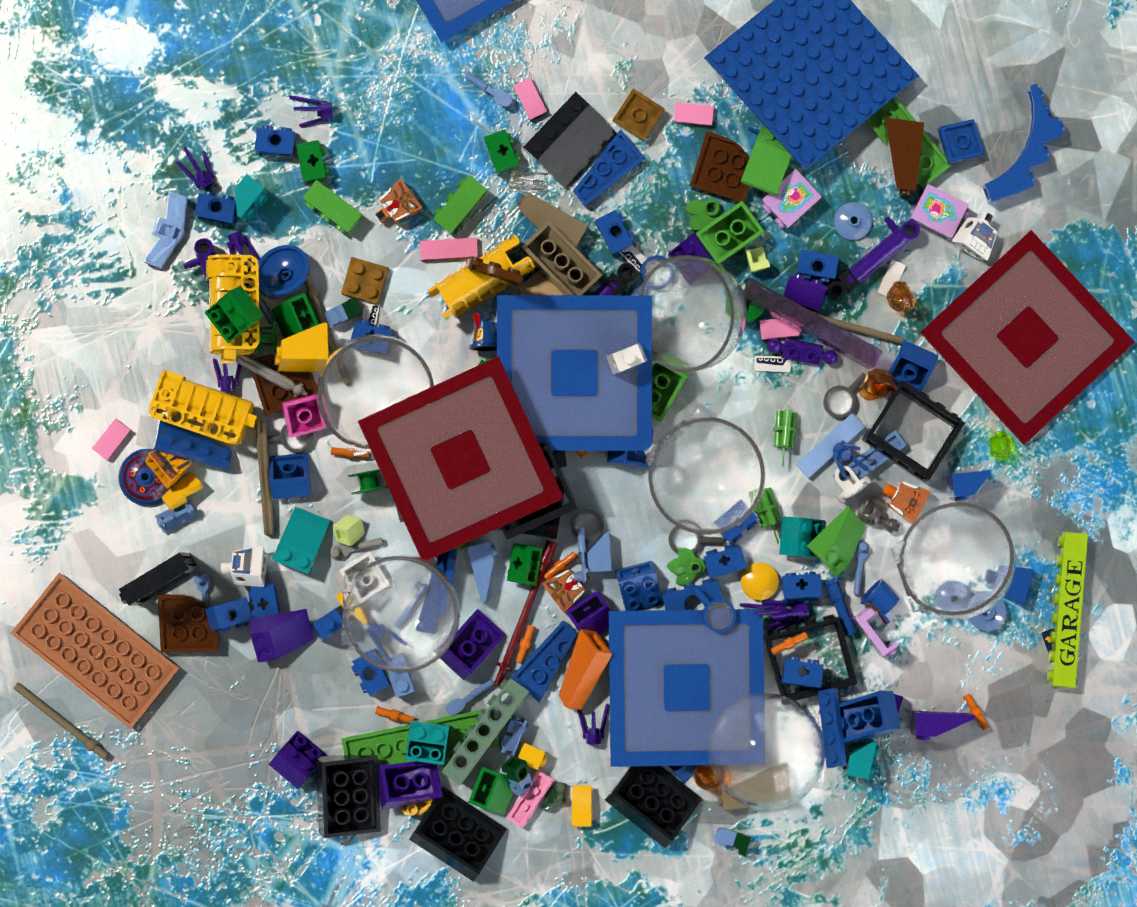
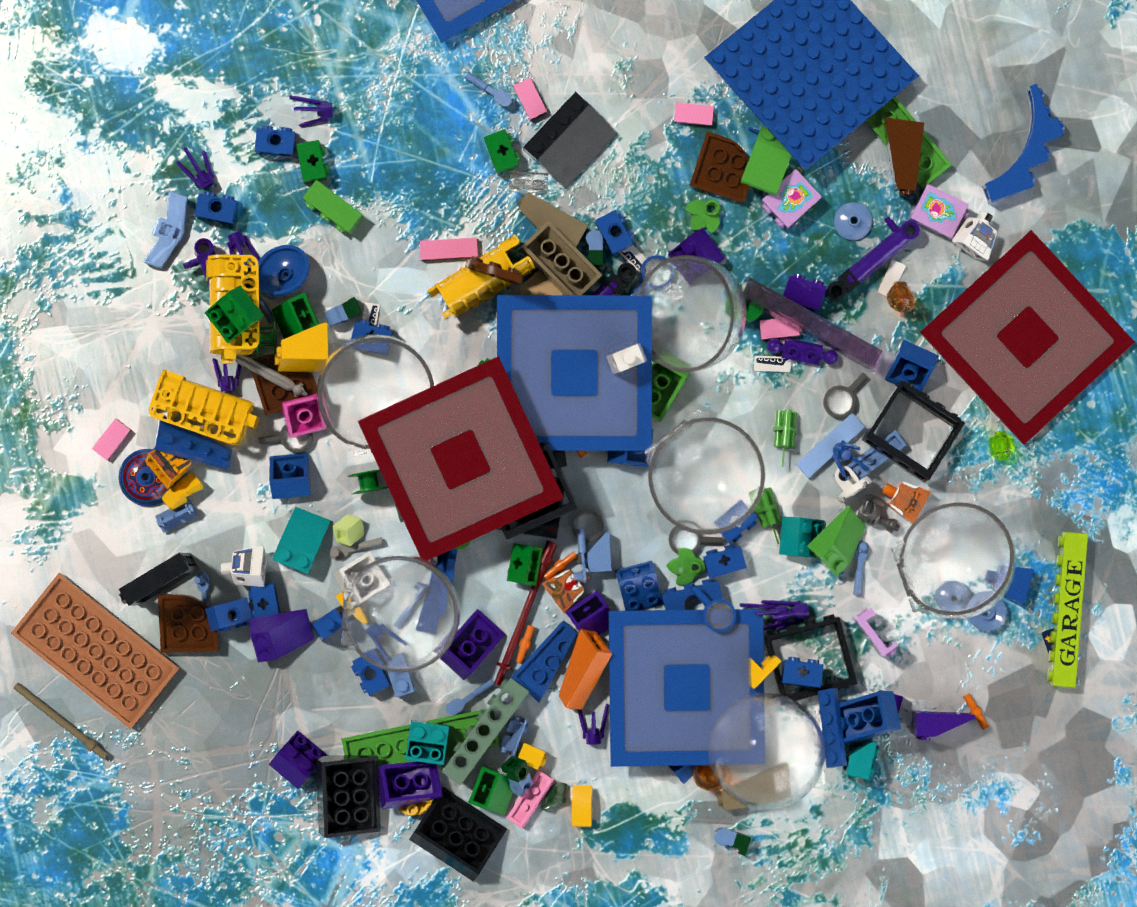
teal slope [234,174,268,223] -> none
dark tan axle [255,421,275,536] -> none
dark tan bar [304,275,350,384] -> none
orange bar [331,447,370,459] -> none
pearl gold plate [341,257,389,304] -> none
torso [375,178,423,223] -> none
orange bar [375,706,414,724] -> none
bright green brick [433,175,488,236] -> none
medium blue slope [467,542,497,603] -> none
blue hat [469,312,497,351] -> none
blue wing [573,129,644,207] -> none
black slope [604,766,702,848] -> none
pearl gold plate [612,88,665,141] -> none
bright green slope [695,201,765,265] -> none
yellow dish [741,562,779,600] -> none
yellowish green panel [744,247,770,274] -> none
orange bar [771,632,808,655] -> none
blue brick [781,572,822,603] -> none
dark tan bar [791,307,903,345] -> none
blue brick [796,250,839,283] -> none
blue pin [823,577,857,636] -> none
clear orange piece [859,368,895,400] -> none
blue hat [859,578,900,625] -> none
blue tile [937,119,985,165] -> none
blue slope [947,470,991,501] -> none
none -> leg [585,230,603,267]
none -> yellow slope [748,655,781,689]

